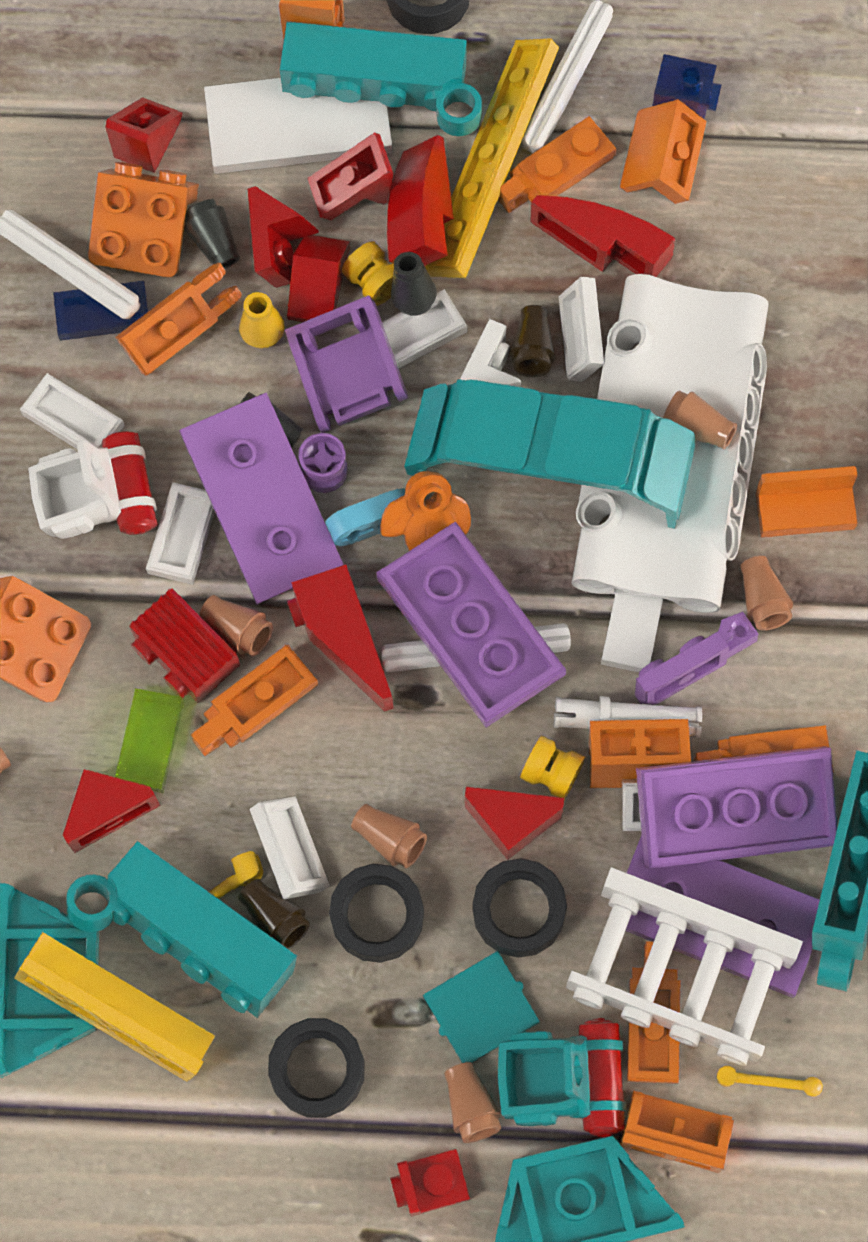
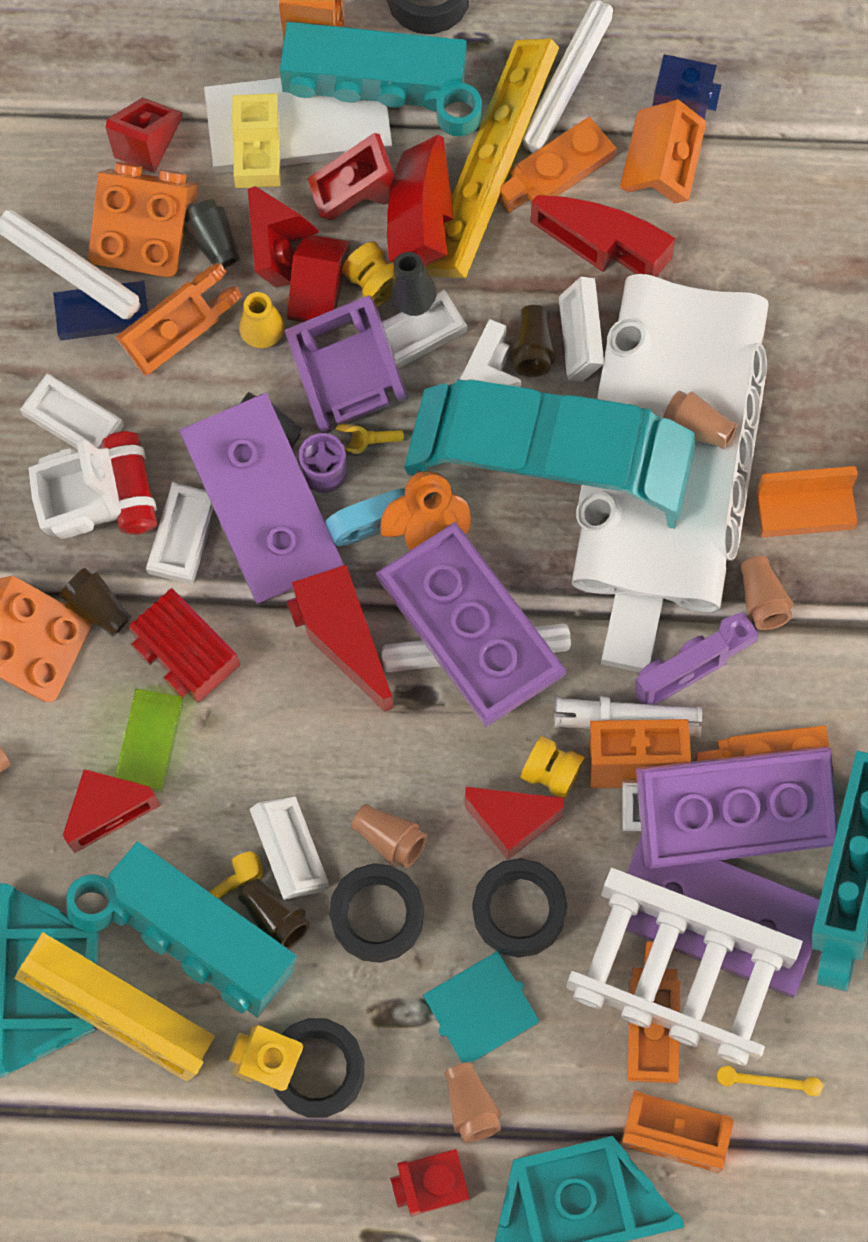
orange hinge [191,645,318,756] -> none
nougat cone [199,595,273,656] -> none
teal piece [498,1018,626,1137] -> none
none -> dark brown cone [59,568,132,637]
none -> yellow bracket [228,1025,303,1091]
none -> light yellow slope [232,93,281,188]
none -> yellow hand [336,423,404,454]

